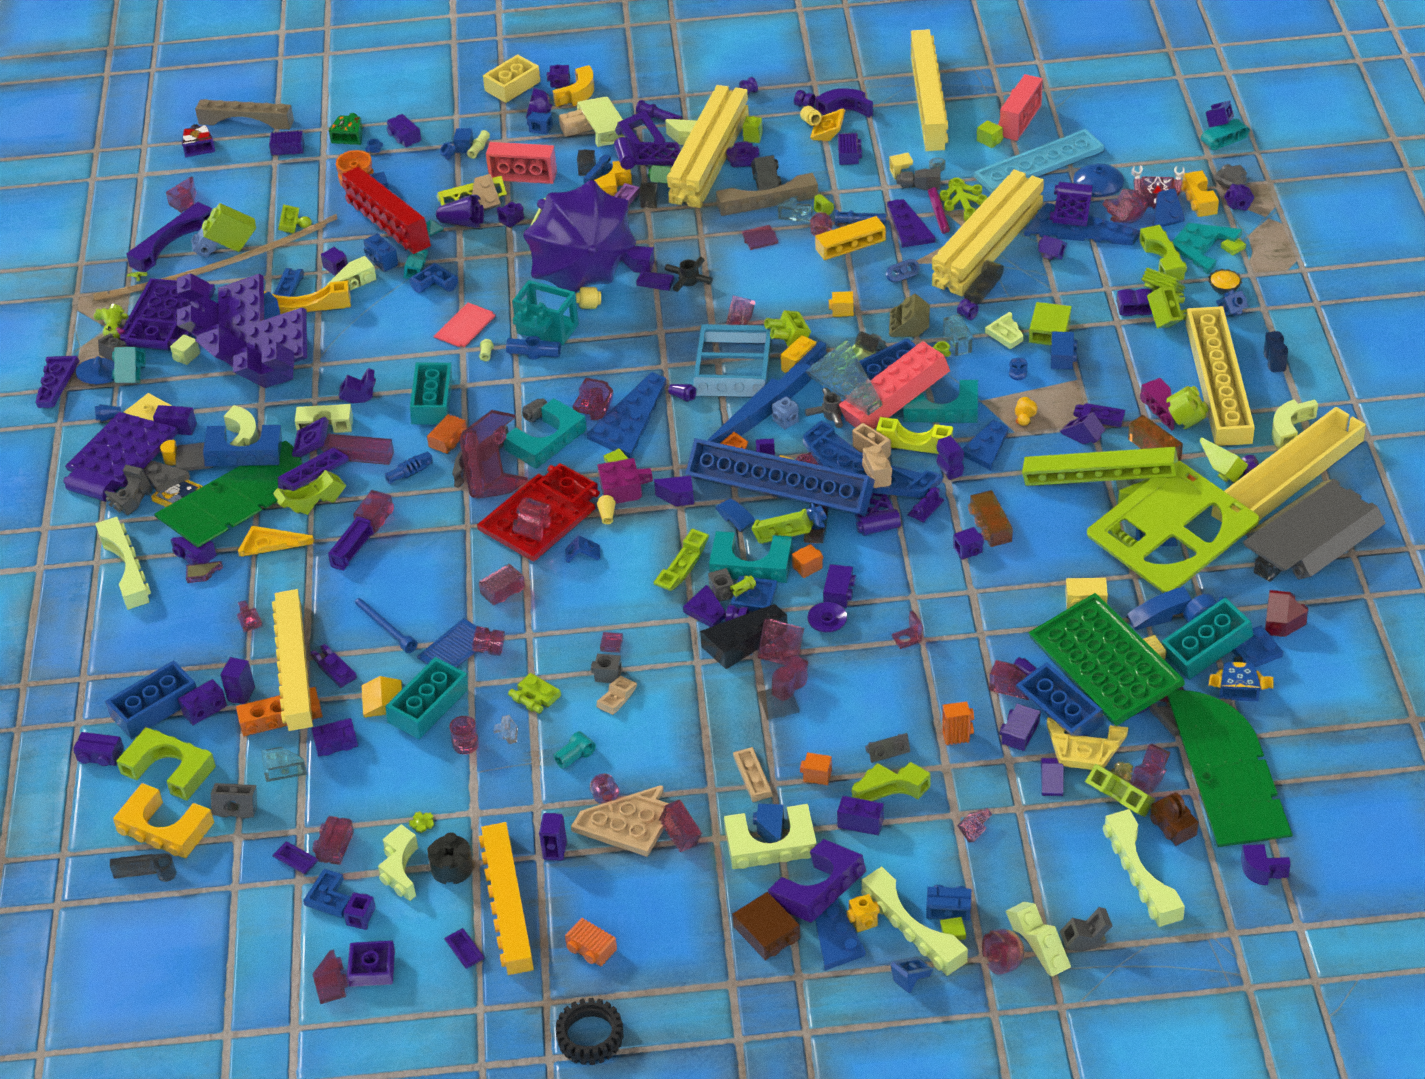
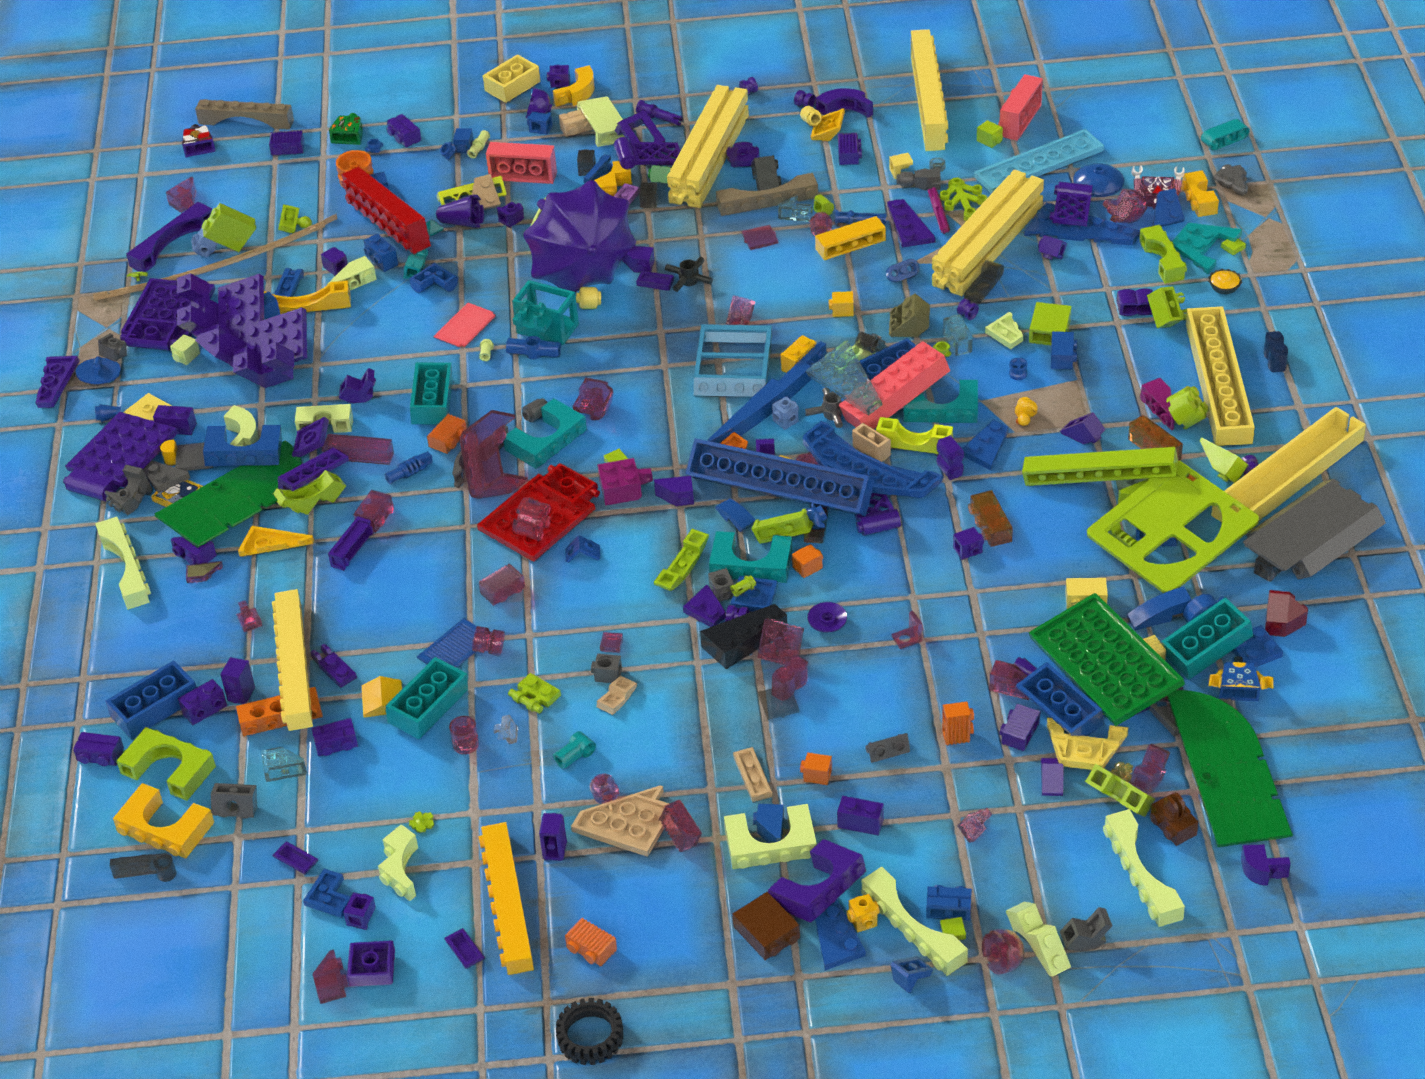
lime animal [93,304,129,339] -> none
teal brick [112,347,146,384] -> none
clear pink brick [312,816,354,865] -> none
blue piece [355,598,418,653] -> none
pearl dark grey brick [427,832,473,884] -> none
blue wing [587,372,667,459] -> none
light yellow cone [597,495,616,524] -> none
yellowish green slope [665,119,697,145] -> none
dark purple cone [668,384,696,402] -> none
lime brick [743,116,763,143] -> none
lime brick [764,310,811,347] -> none
dark purple brick [823,564,856,608] -> none
lime arch [851,762,931,801] -> none
tan brick [862,446,892,488] -> none
dark purple hinge [908,487,945,523] -> none
dark purple hinge [1073,403,1125,427] -> none
lime brick [1141,268,1186,297] -> none
dark purple panel [1206,100,1234,128] -> none
blue brick [1216,289,1248,317] -> none
dark purple brick [1224,183,1255,211] -> none
yellowish green arch [1272,399,1318,450] -> none

